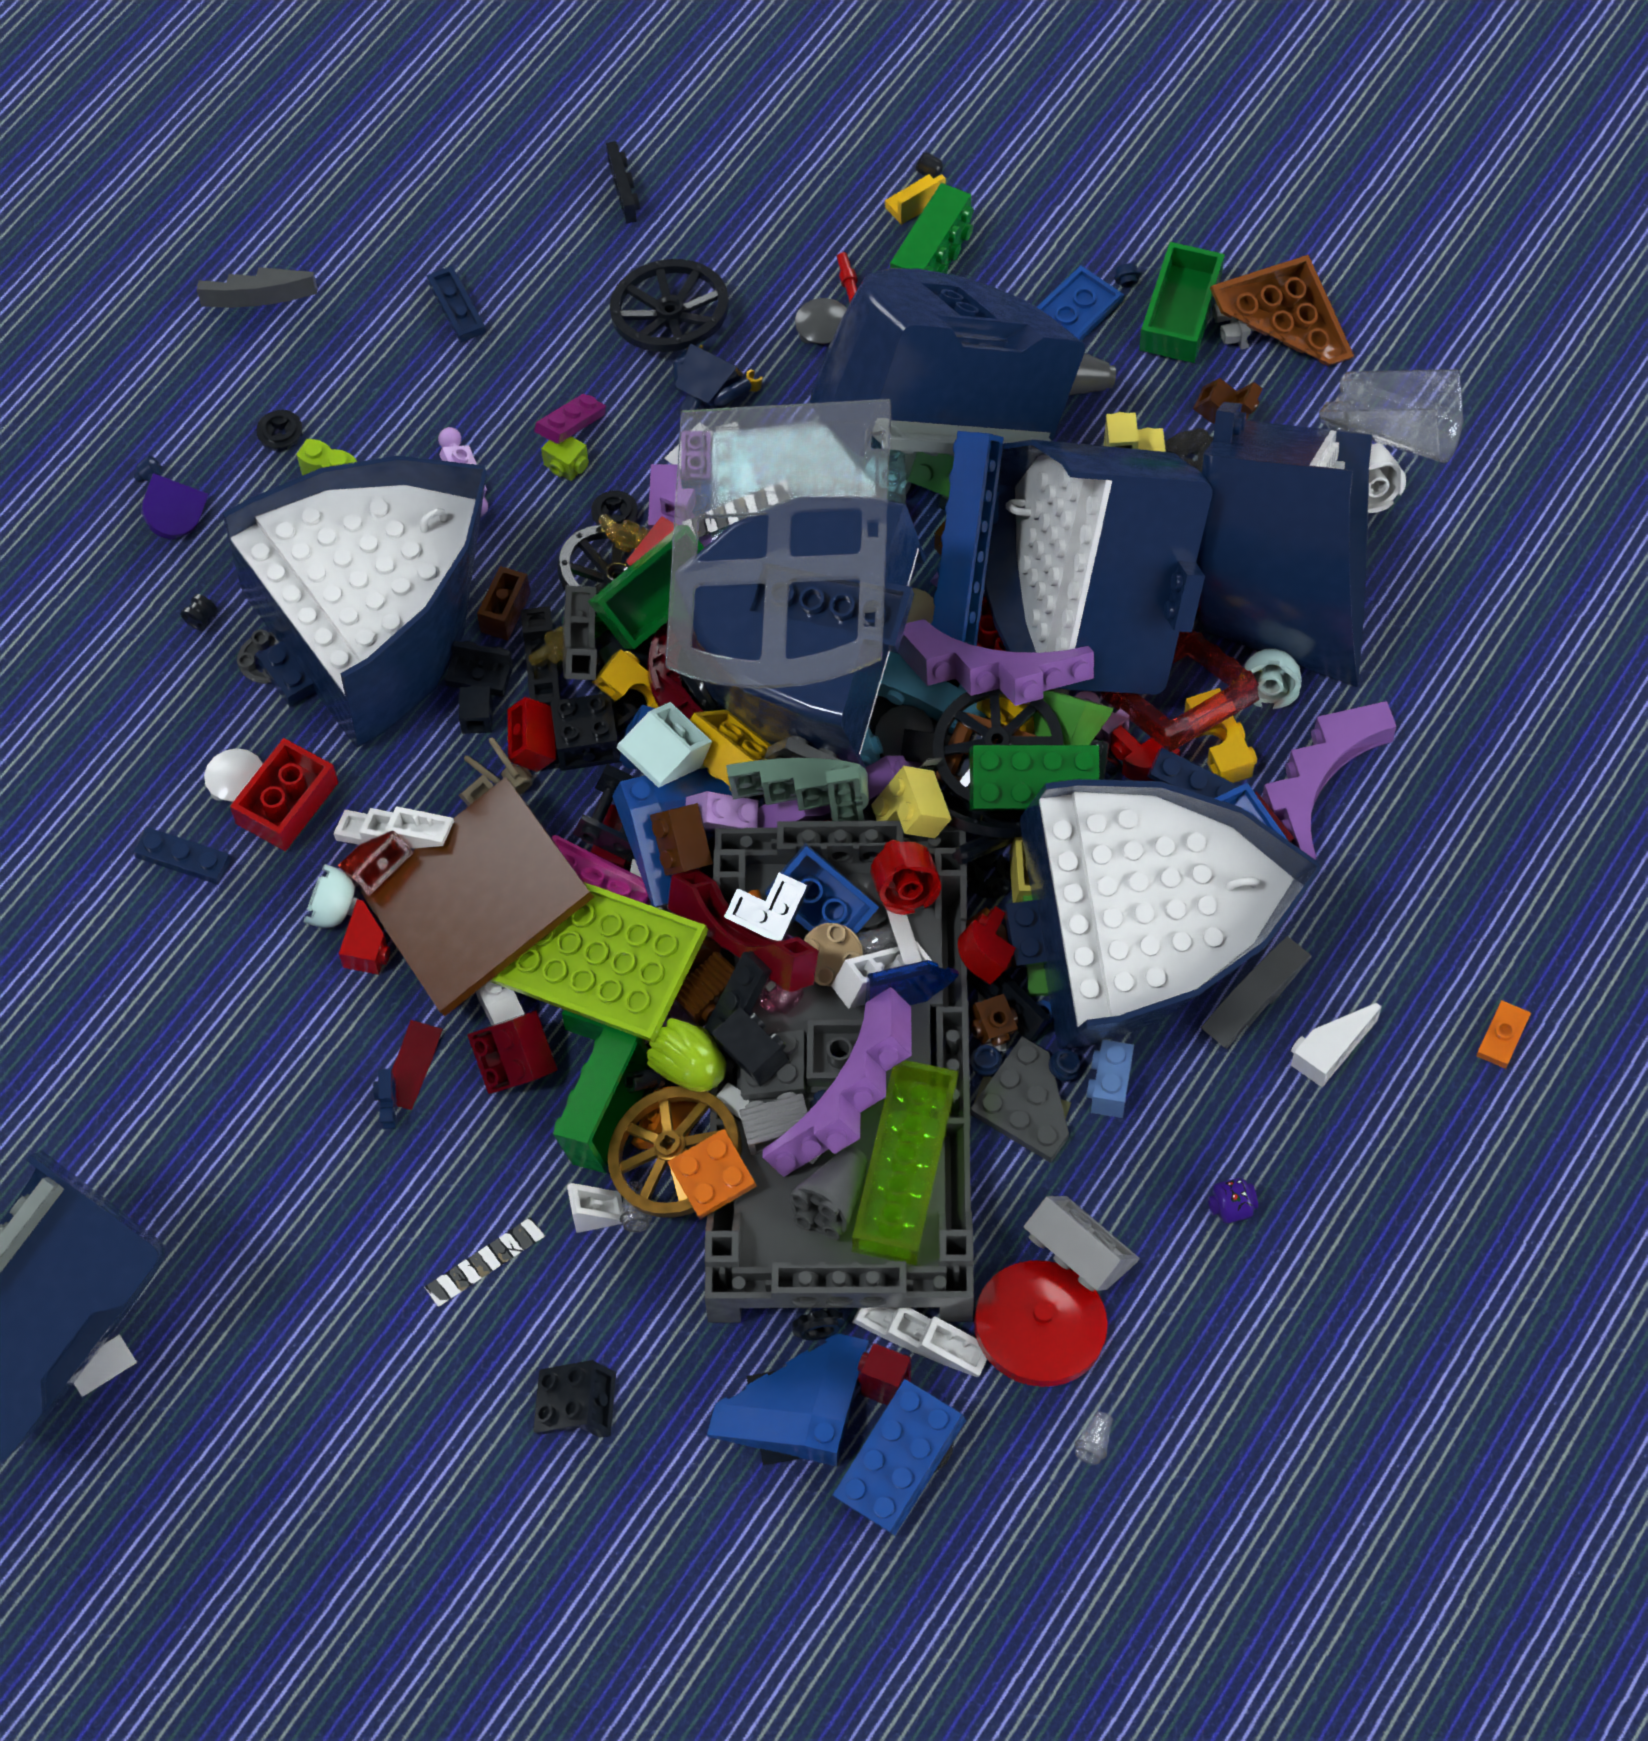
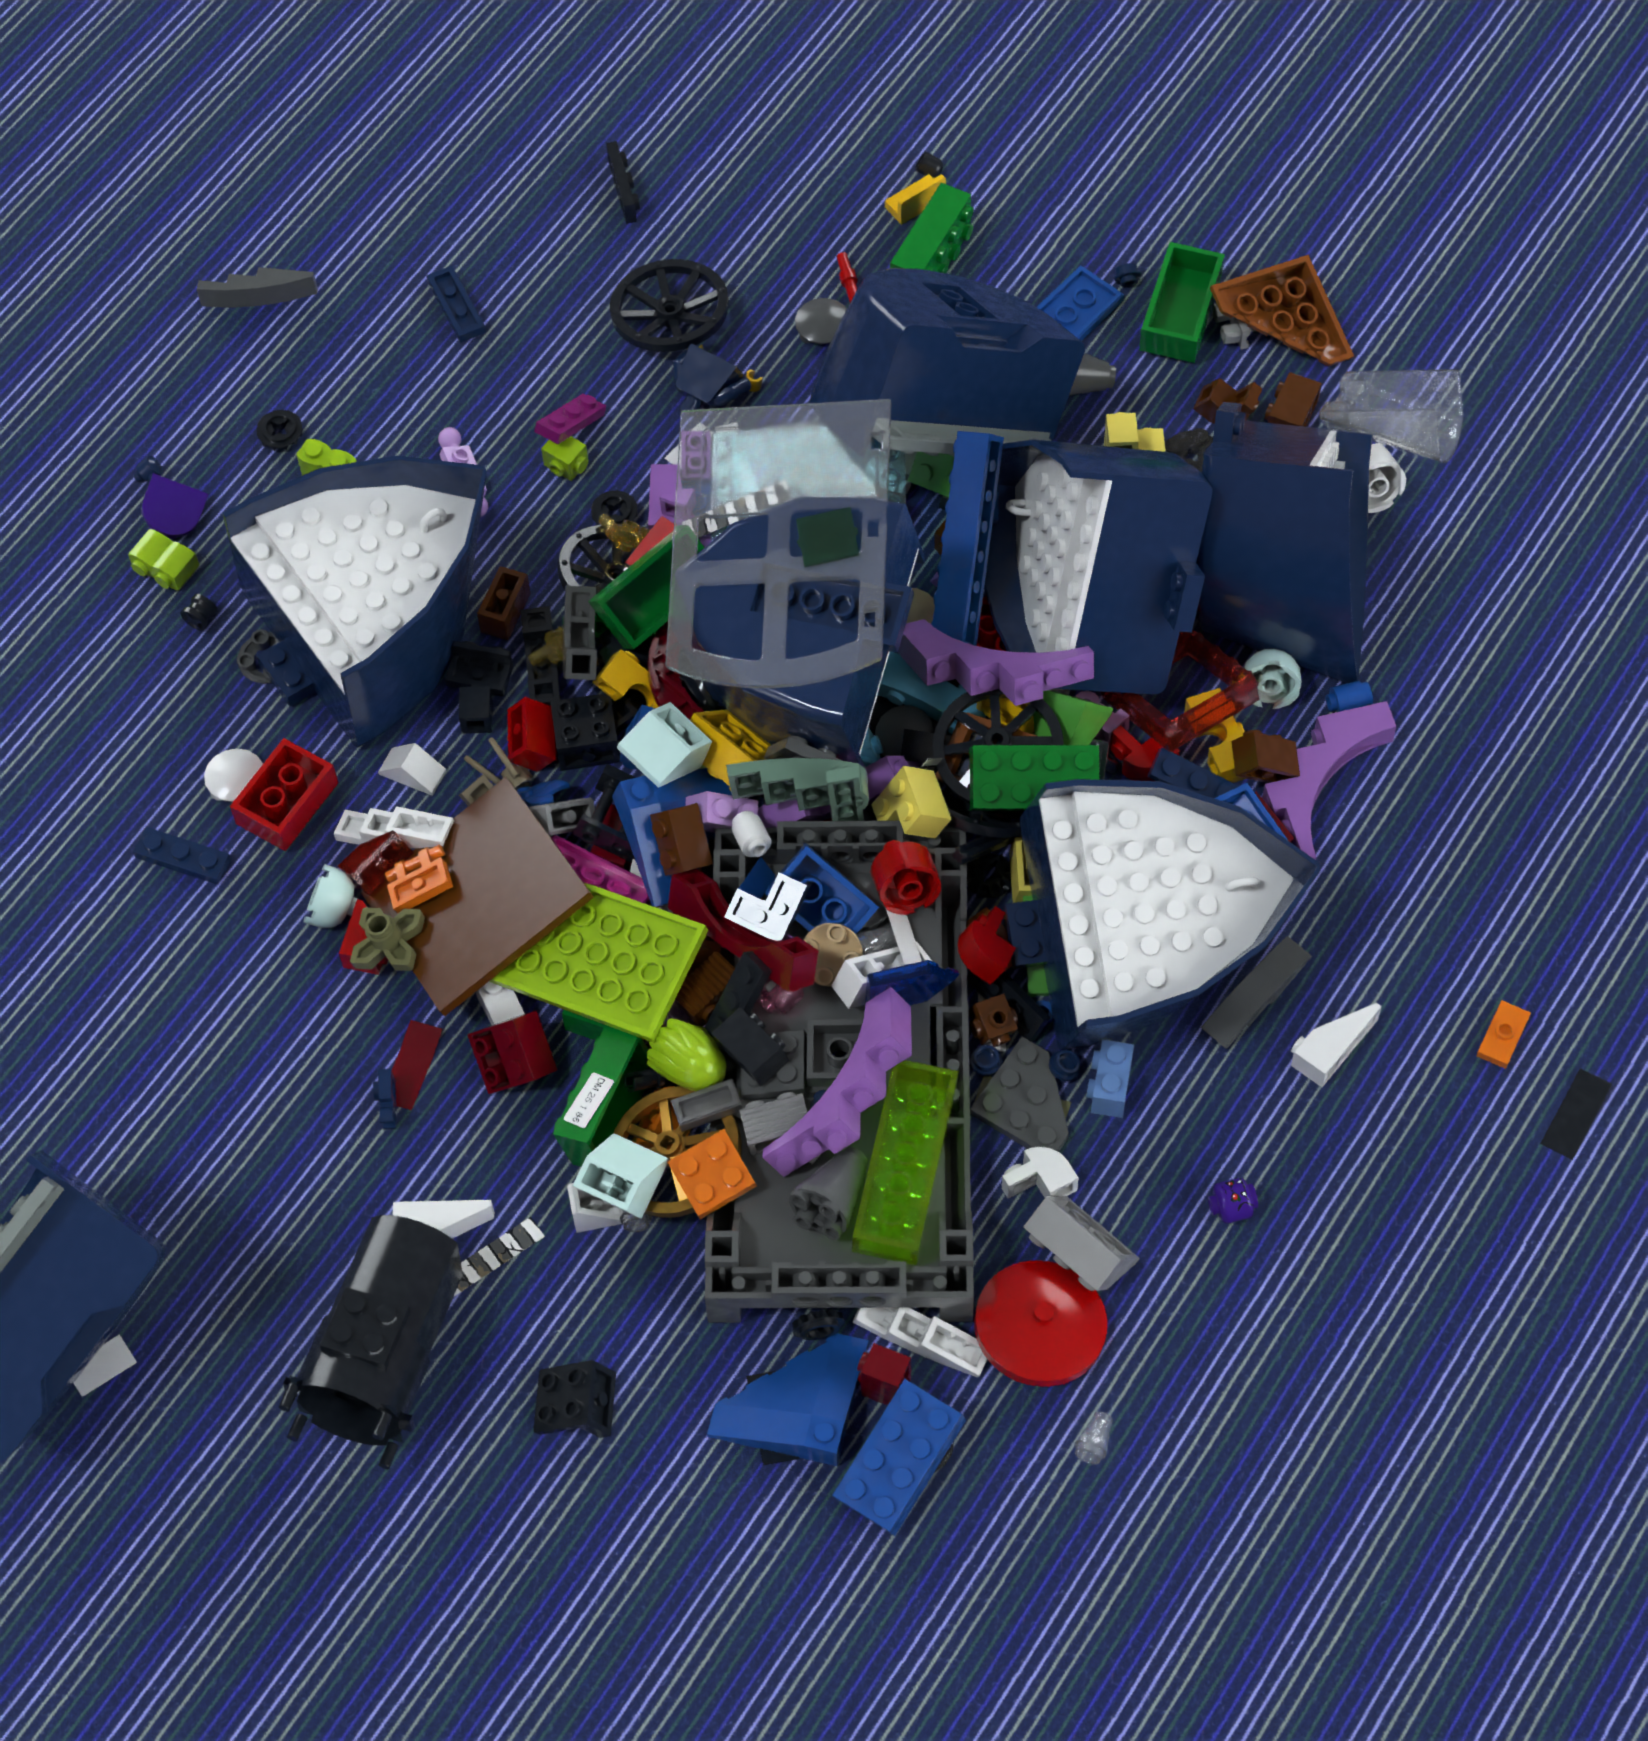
none -> lime brick [128,529,200,590]
none -> black piece [278,1215,463,1470]
none -> olive plant [350,907,425,971]
none -> white slope [378,743,447,796]
none -> orange plate [385,844,453,914]
none -> white slope [393,1200,494,1238]
none -> blue plate [517,780,570,807]
none -> light grey brick [529,797,595,835]
none -> white sticker [564,1073,614,1128]
none -> light aqua slope [572,1133,670,1219]
none -> flat silver tile [671,1079,743,1132]
none -> white brick [732,811,772,857]
none -> blue sticker [739,857,775,899]
none -> clear green piece [796,507,859,568]
none -> white brick [1002,1147,1079,1199]
none -> reddish brown brick [1231,730,1300,783]
none -> reddish brown brick [1264,372,1322,427]
none -> blue brick [1325,680,1373,713]
none -> black sticker [1540,1069,1612,1160]

